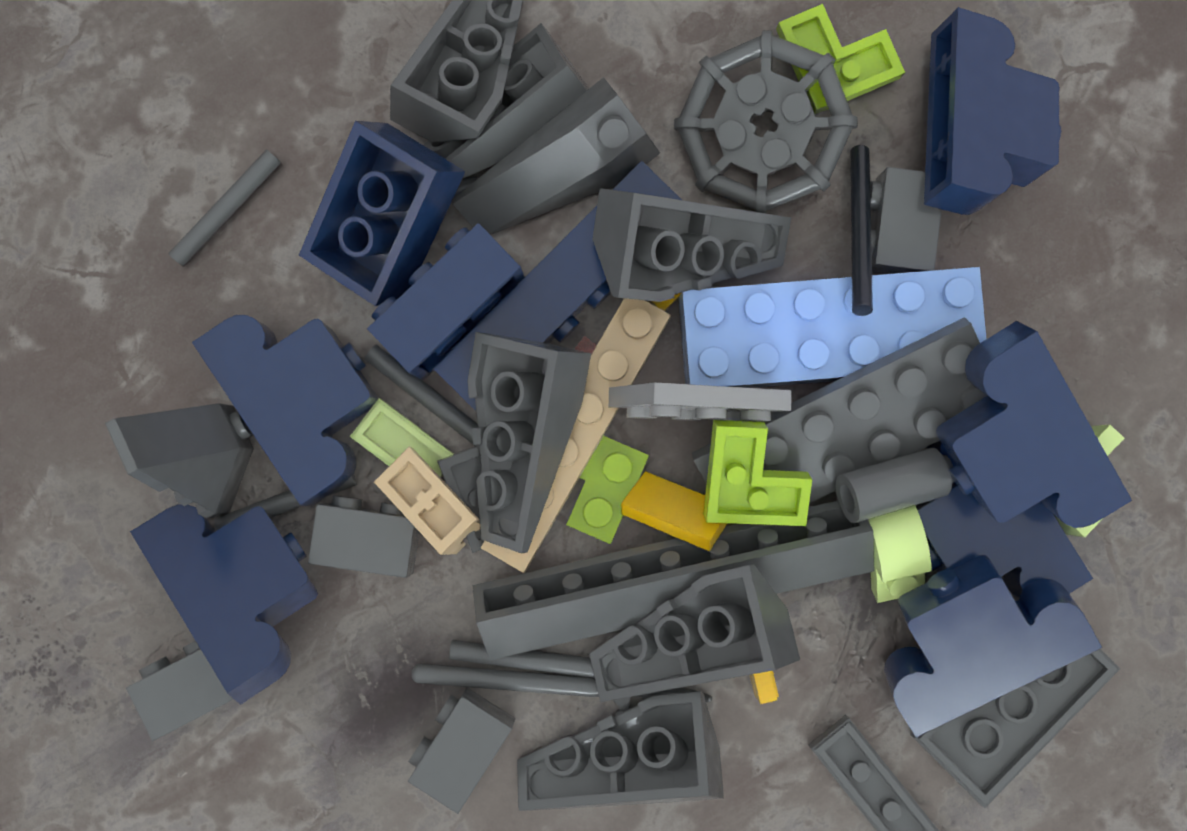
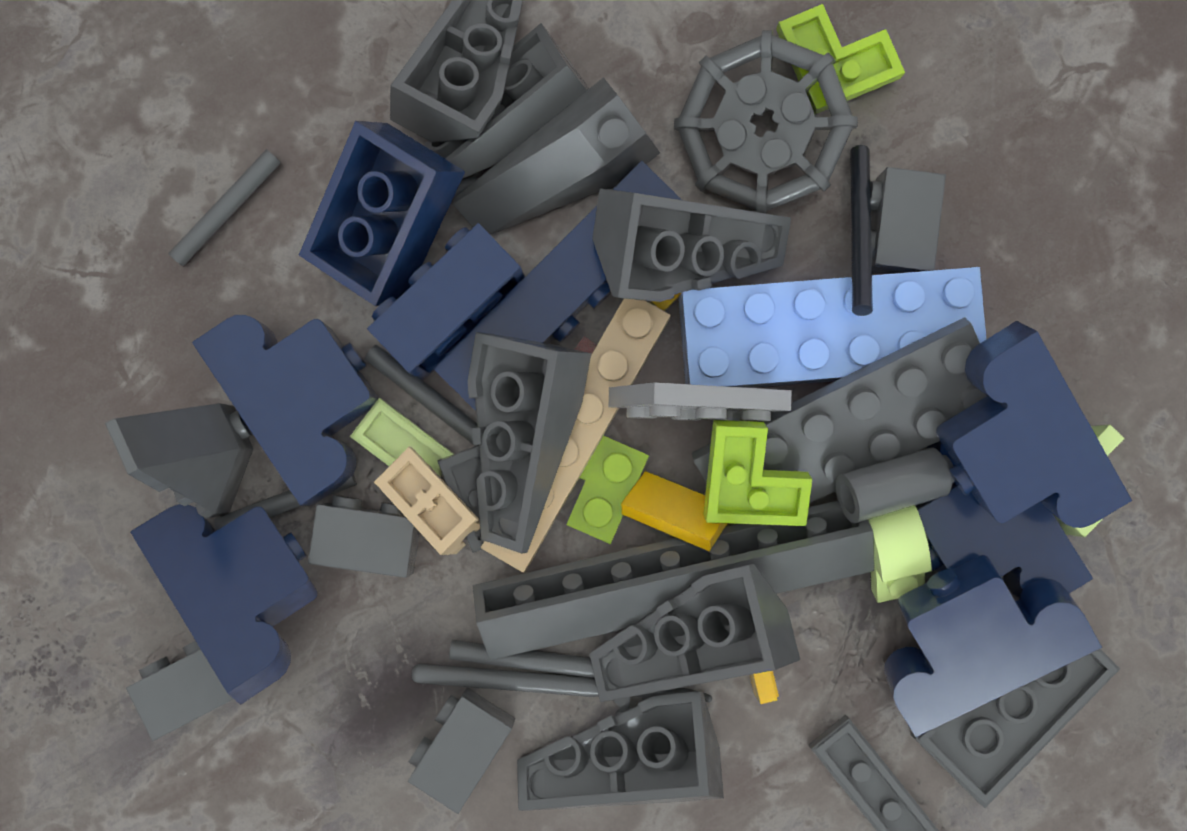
dark blue brick [924,7,1061,215] -> none

